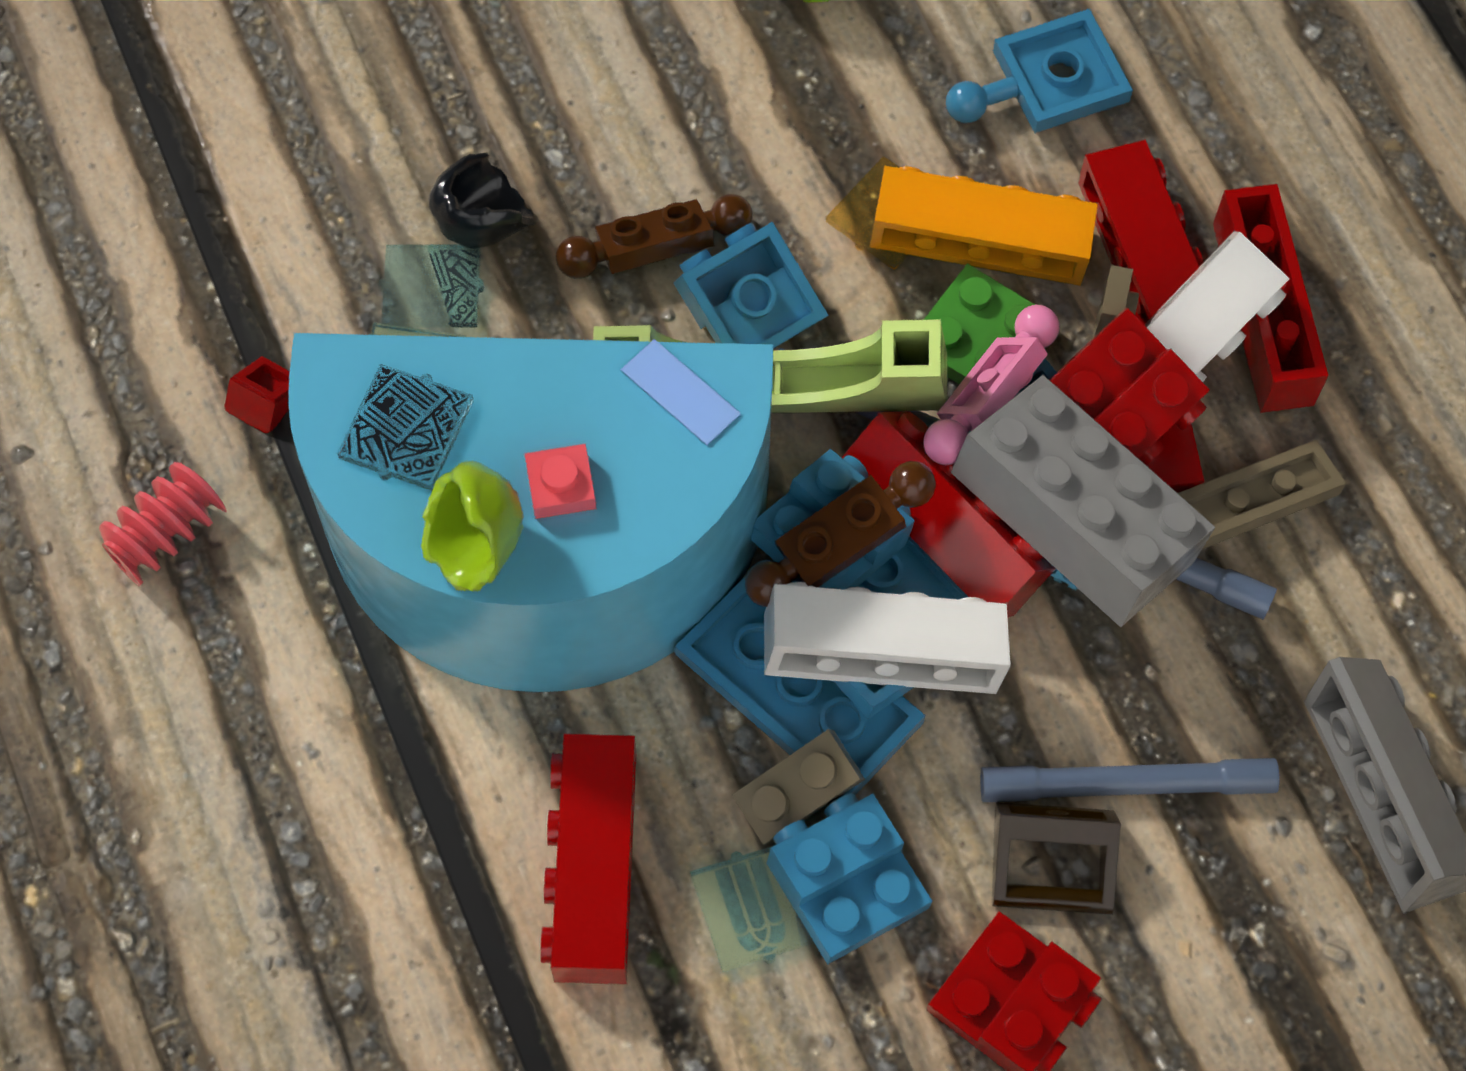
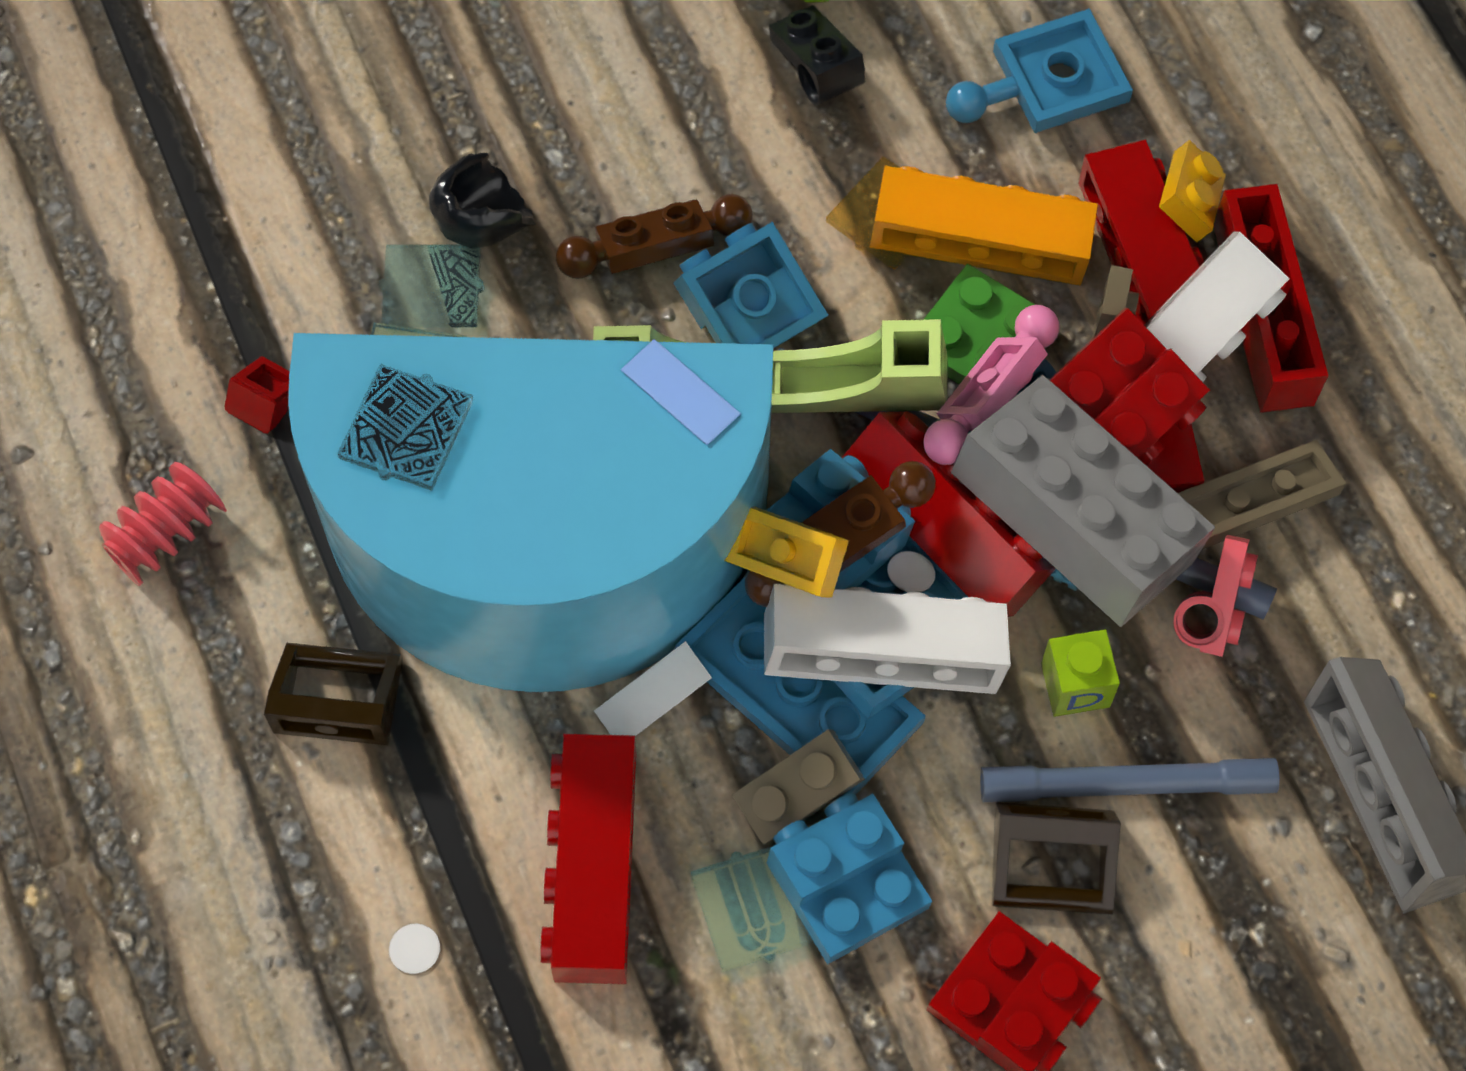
lime hair [421,461,524,592] -> none
coral plate [524,444,596,519] -> none
none -> dark brown tile [264,642,402,746]
none -> white sticker [389,924,440,974]
none -> white sticker [594,641,712,736]
none -> yellow plate [725,507,849,598]
none -> black plate [768,5,865,105]
none -> white sticker [887,551,935,592]
none -> lime brick [1041,629,1120,717]
none -> yellow plate [1159,139,1226,243]
none -> coral plate [1173,535,1258,657]

